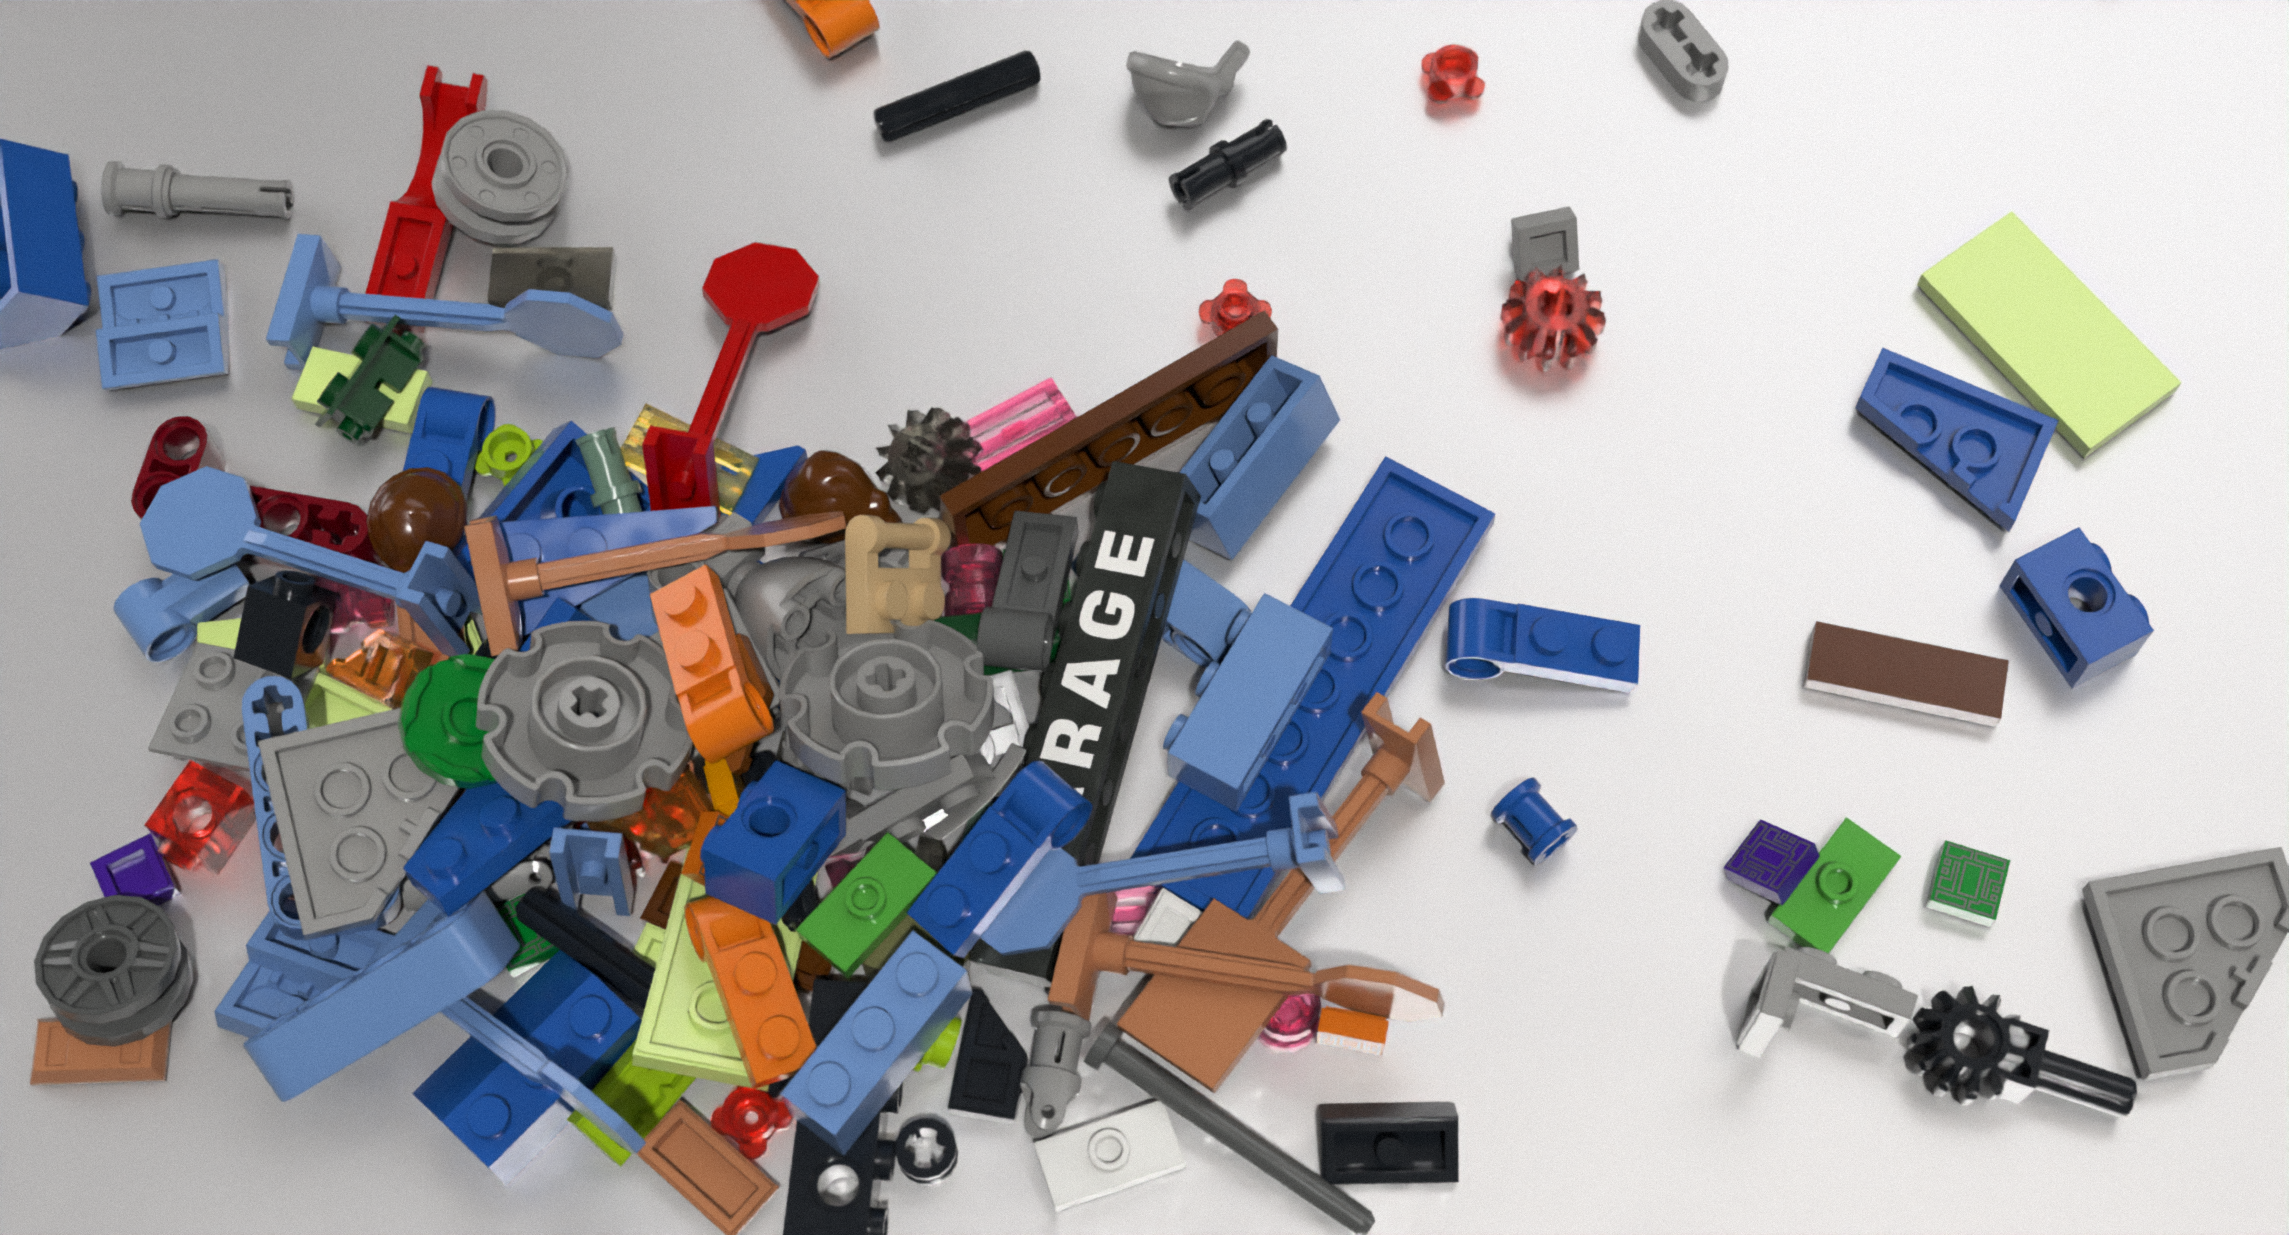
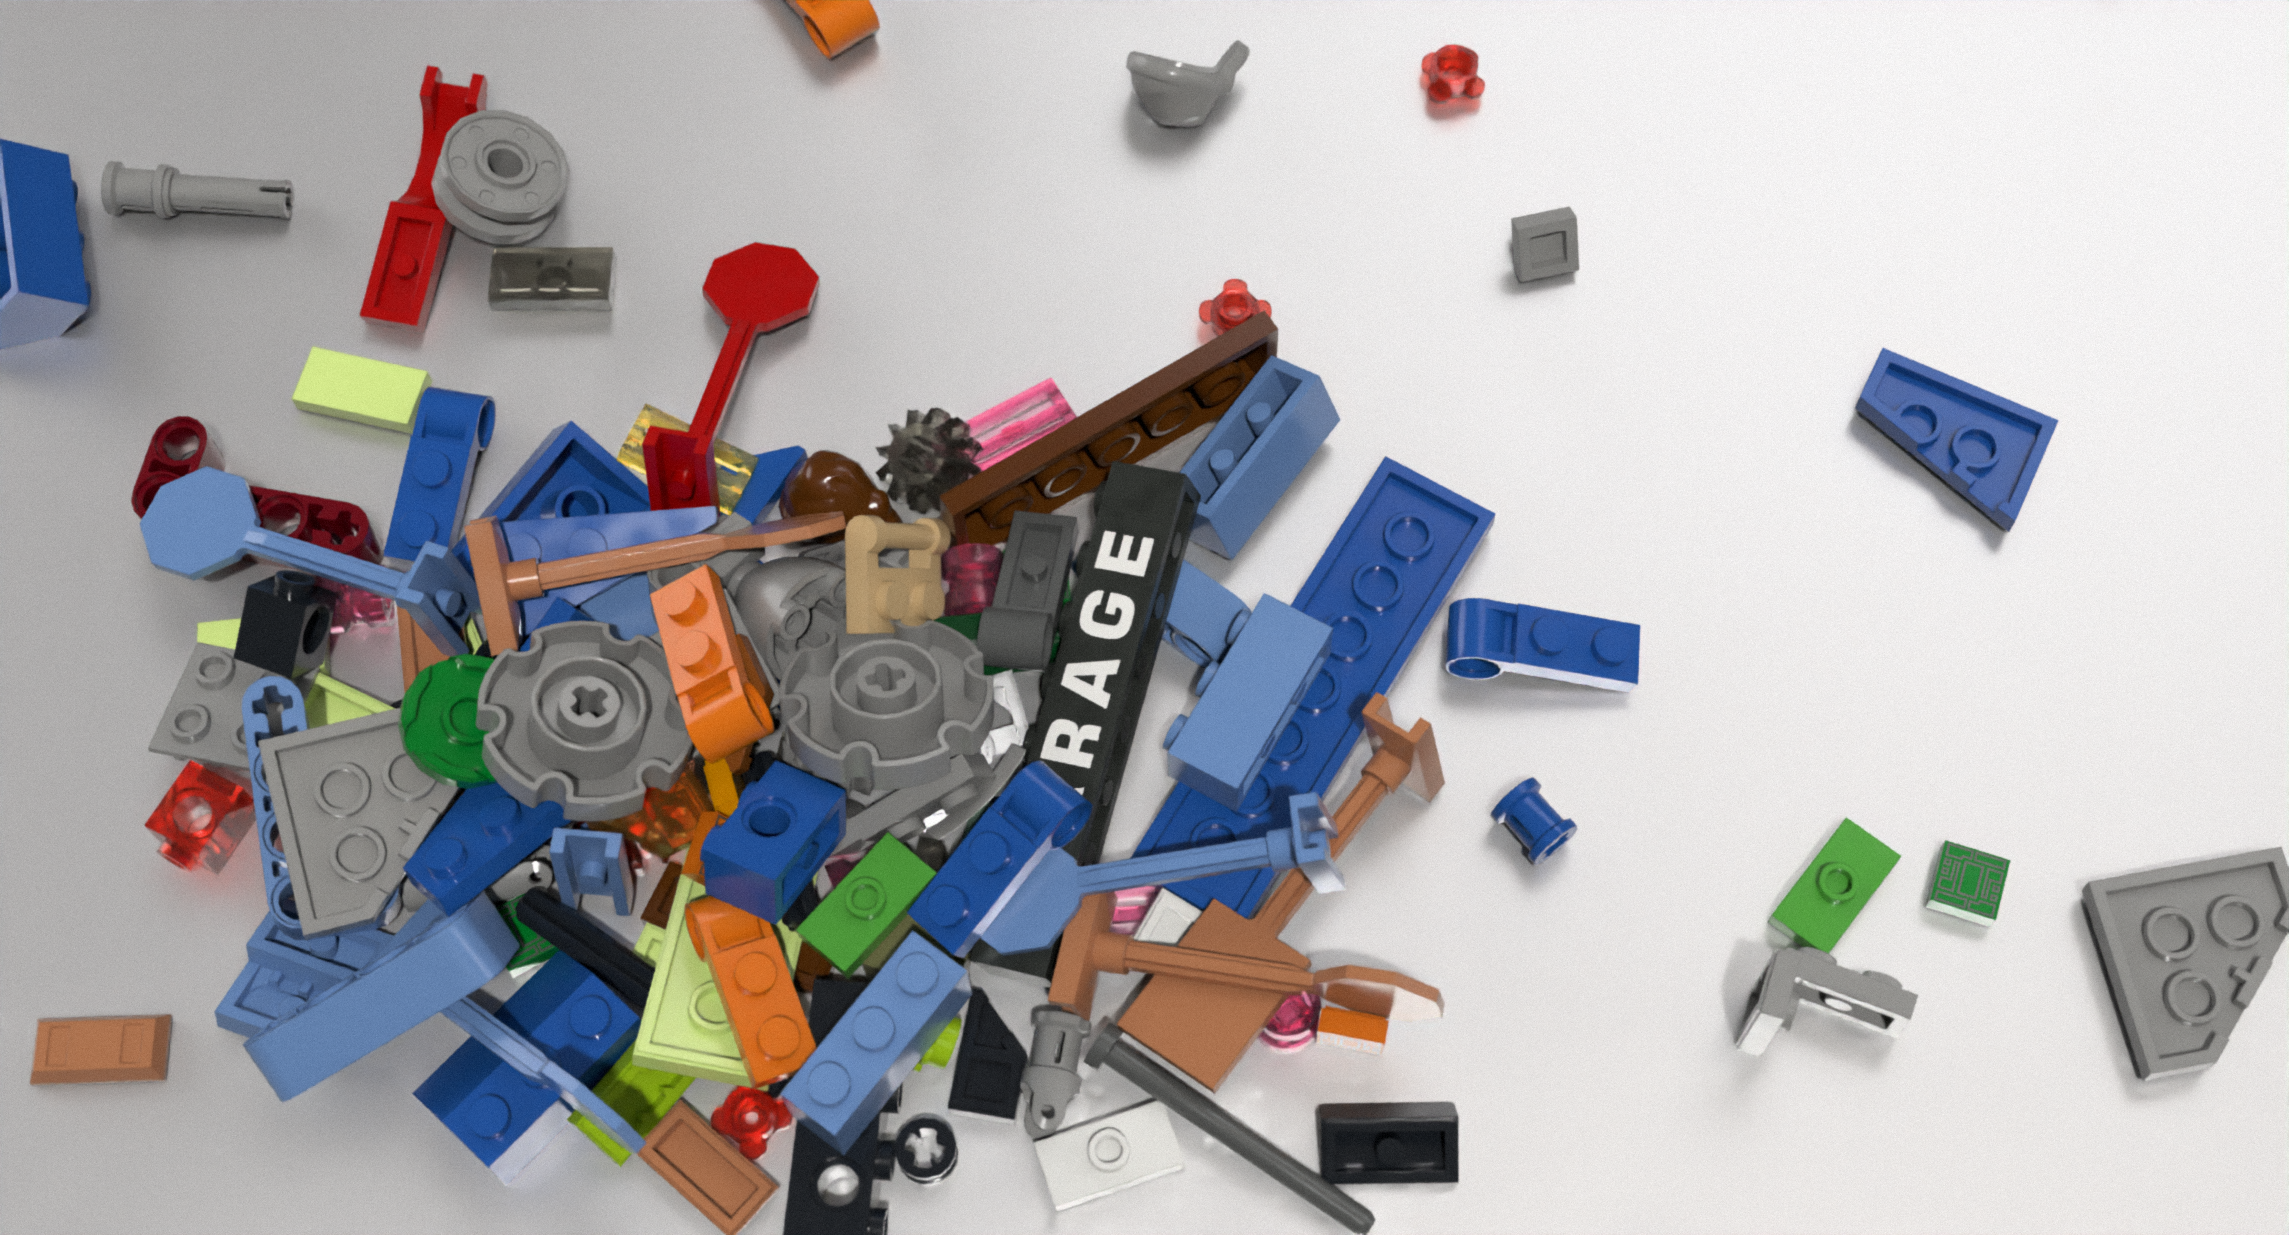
dark grey wheel [34,895,194,1047] -> none
dark purple tile [90,833,181,906] -> none
medium blue slope [96,259,229,391] -> none
medium blue piece [113,563,250,662] -> none
medium blue piece [266,234,624,370] -> none
dark green hinge [315,314,425,444] -> none
clear orange tile [326,629,434,709] -> none
reddish brown hat [366,467,468,573] -> none
lime plate [474,424,543,486] -> none
sand green pin [575,427,642,514] -> none
black axle [873,50,1041,141] -> none
black pin [1169,119,1287,209] -> none
clear red gear [1500,264,1606,372] -> none
light grey beam [1638,0,1729,102] -> none
dark purple tile [1723,819,1820,906] -> none
reddish brown tile [1803,621,2009,727] -> none
black gear [1906,986,2137,1117] -> none
yellowish green tile [1917,211,2182,458] -> none
blue brick [1999,527,2154,689] -> none

